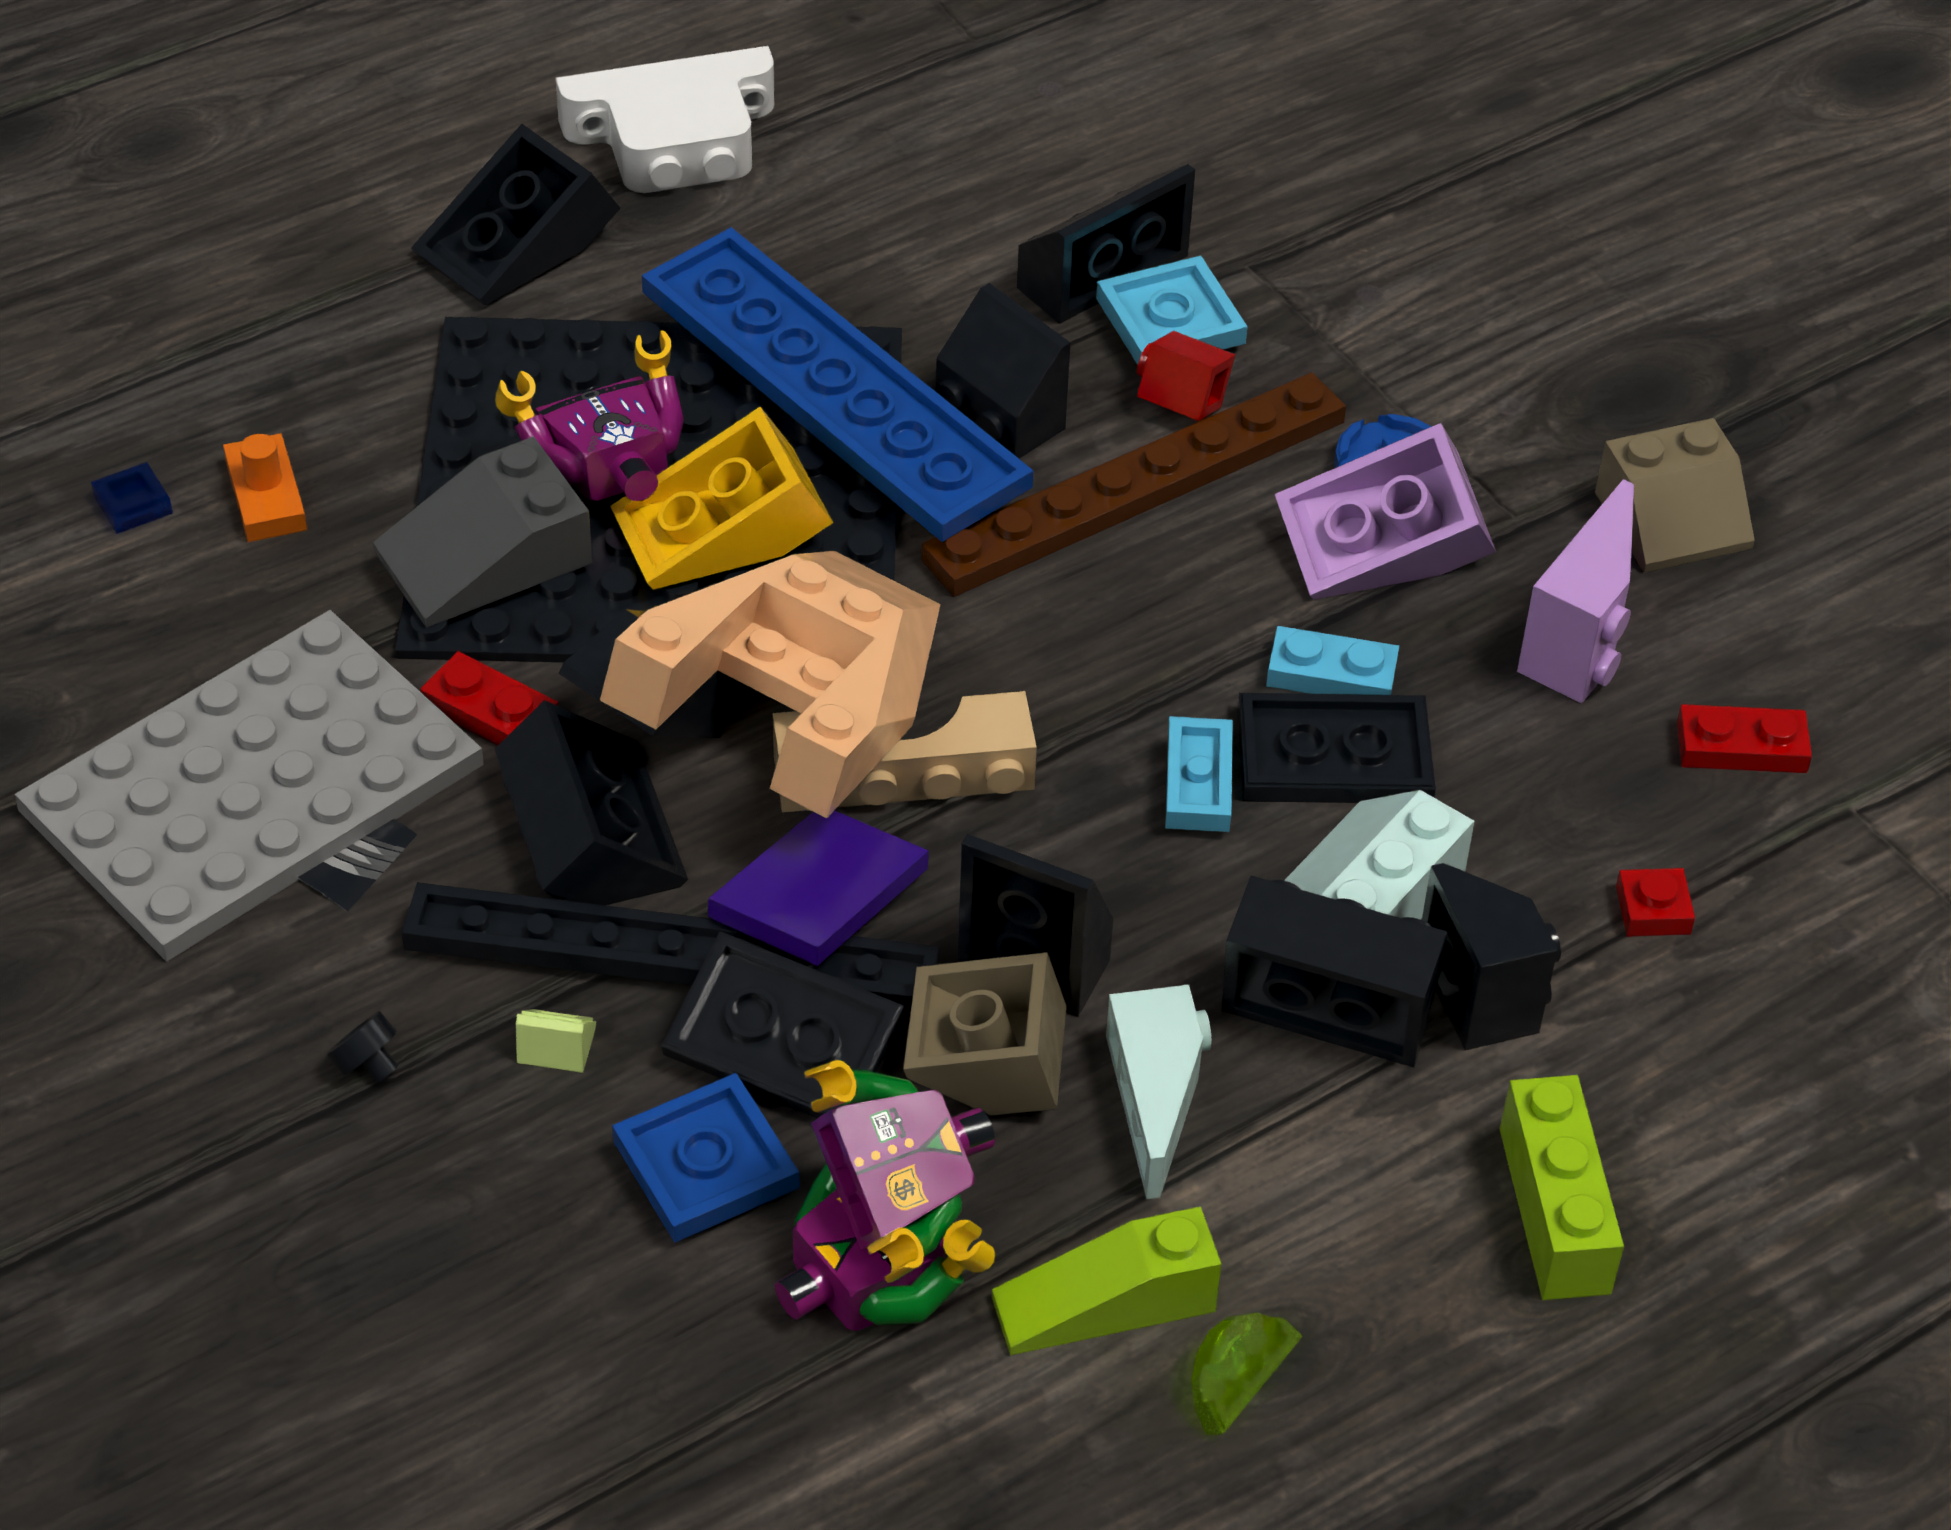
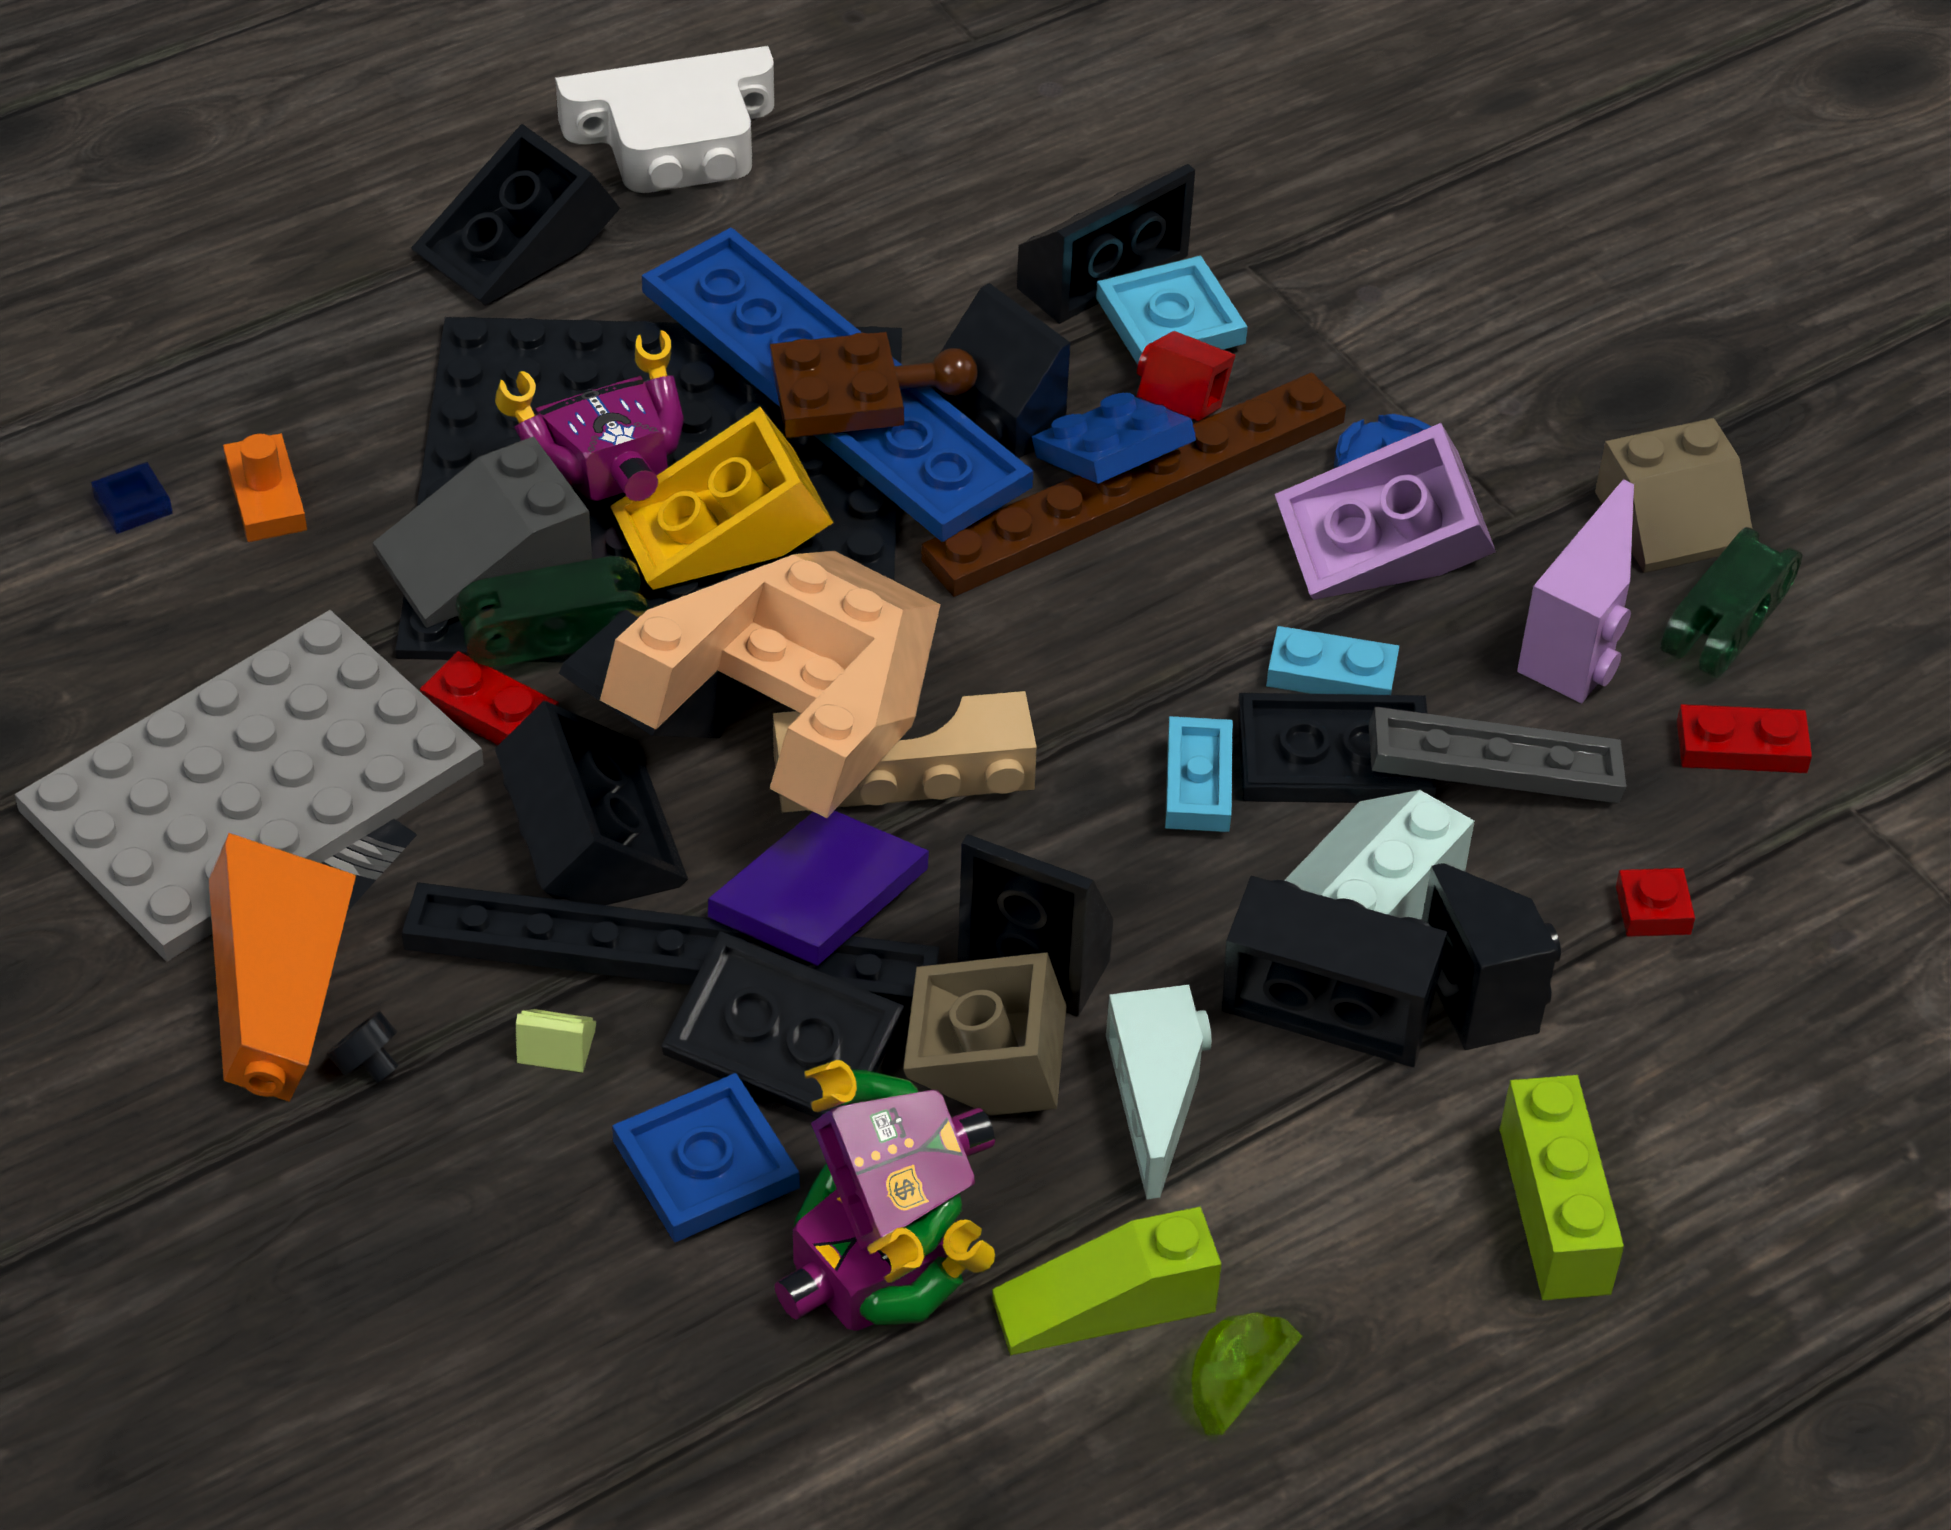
none -> orange slope [209,833,356,1102]
none -> clear green piece [455,556,650,666]
none -> reddish brown plate [770,332,978,438]
none -> blue plate [1031,393,1196,484]
none -> dark grey plate [1369,707,1627,803]
none -> clear green piece [1660,527,1803,678]

